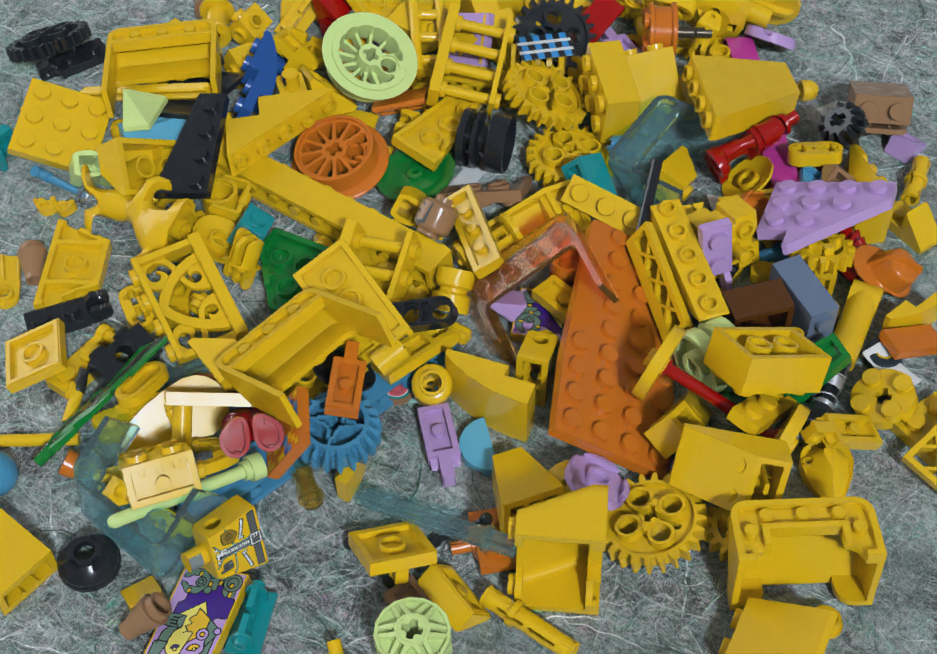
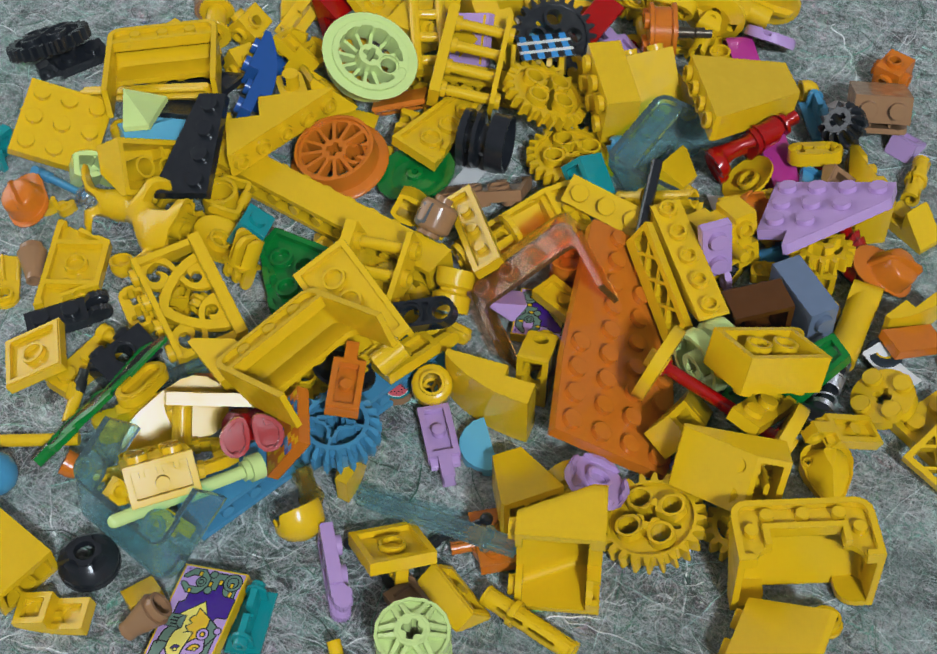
yellow torso [181,495,268,579] -> none
none -> orange piece [1,173,49,228]
none -> yellow slope [11,591,96,635]
none -> yellow hinge [109,253,133,279]
none -> yellow hair [272,497,325,542]
none -> lavender hinge [317,522,353,623]
none -> yellow pin [615,188,699,208]
none -> dark azure hinge [798,89,829,142]
none -> orange brick [871,49,916,87]

